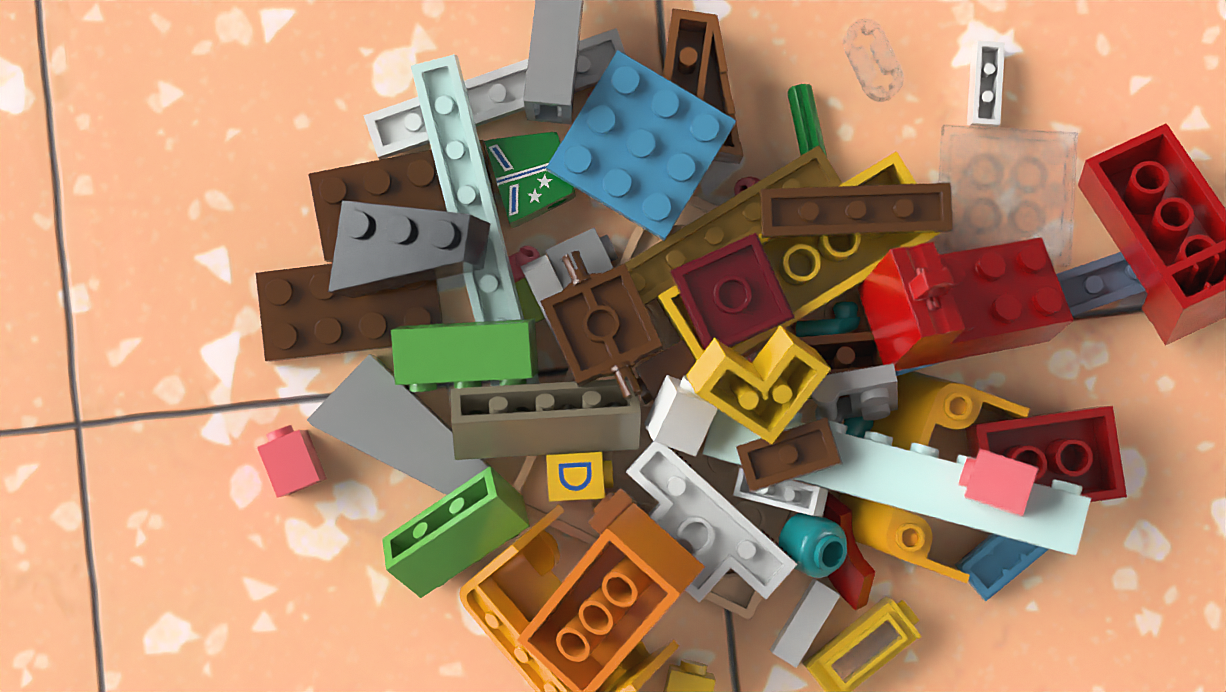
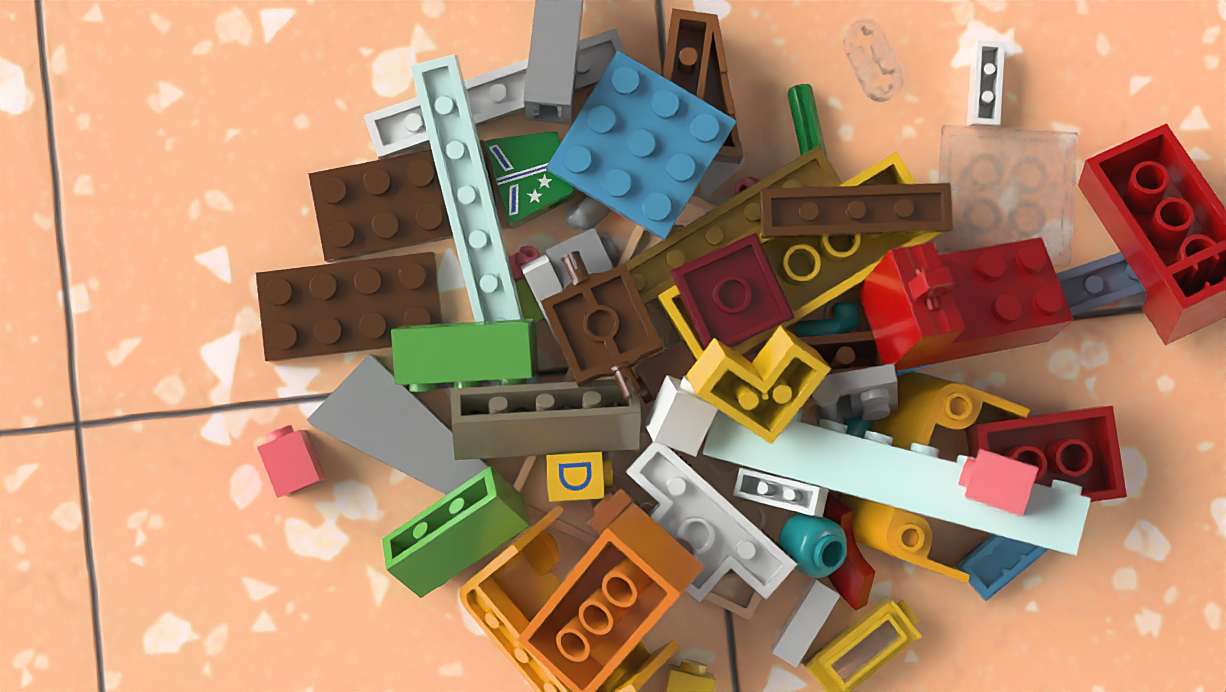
wedge [328,200,491,298] -> none
reddish brown plate [736,417,843,493] -> none
none -> light grey arm [566,196,611,231]

